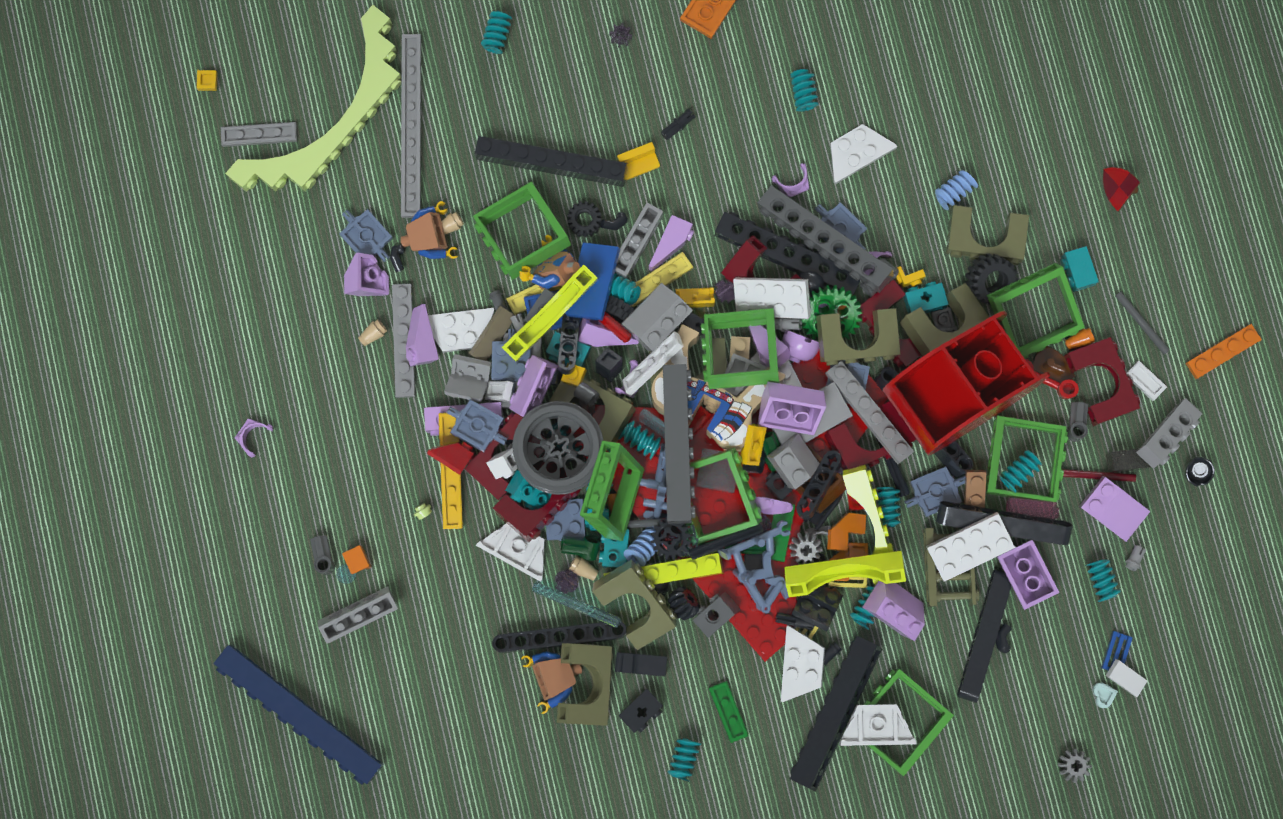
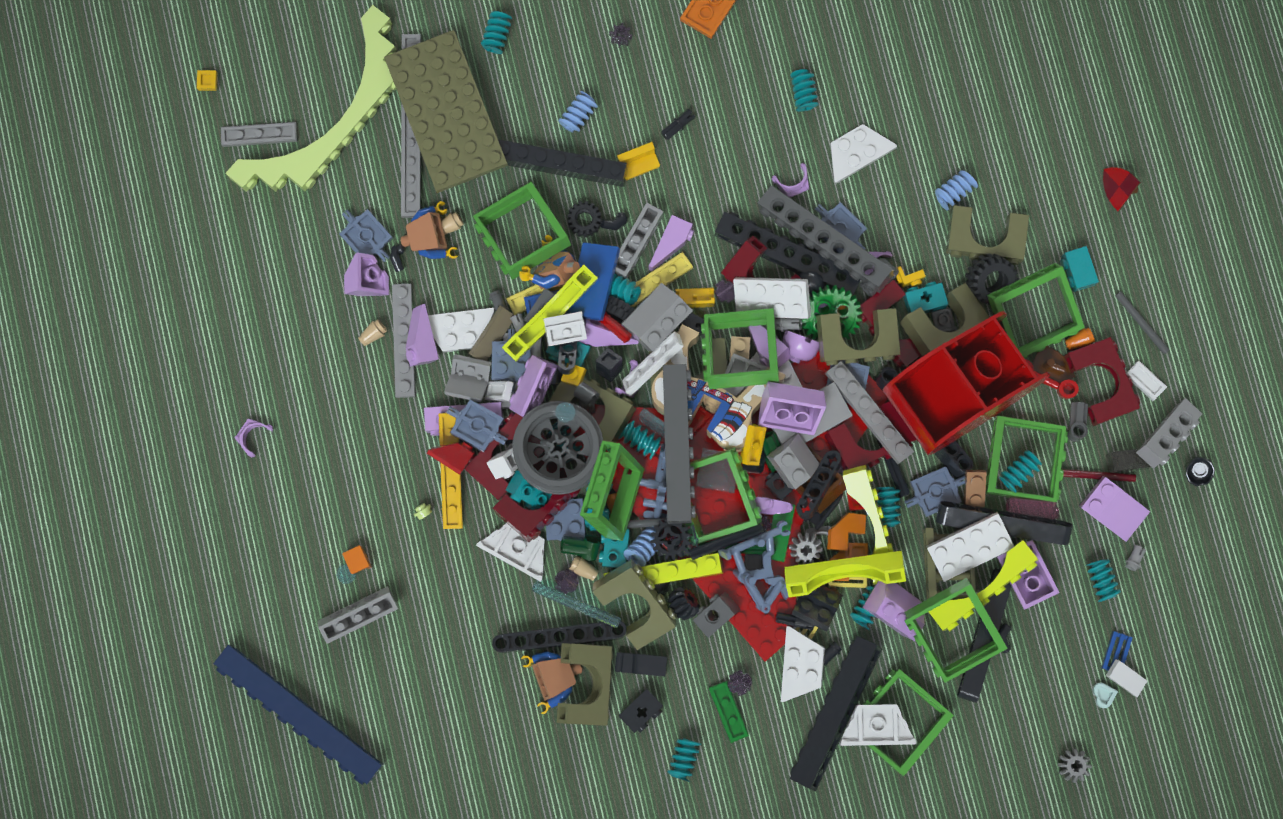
dark grey piece [310,535,335,575] -> none
orange plate [1185,324,1262,379] -> none
none -> olive plate [384,30,508,193]
none -> white plate [543,312,587,346]
none -> clear light blue plate [555,402,575,423]
none -> light blue piece [558,91,598,133]
none -> clear purple gear [728,670,752,696]
none -> bright green window [904,578,1008,683]
none -> neon yellow arch [929,540,1039,632]

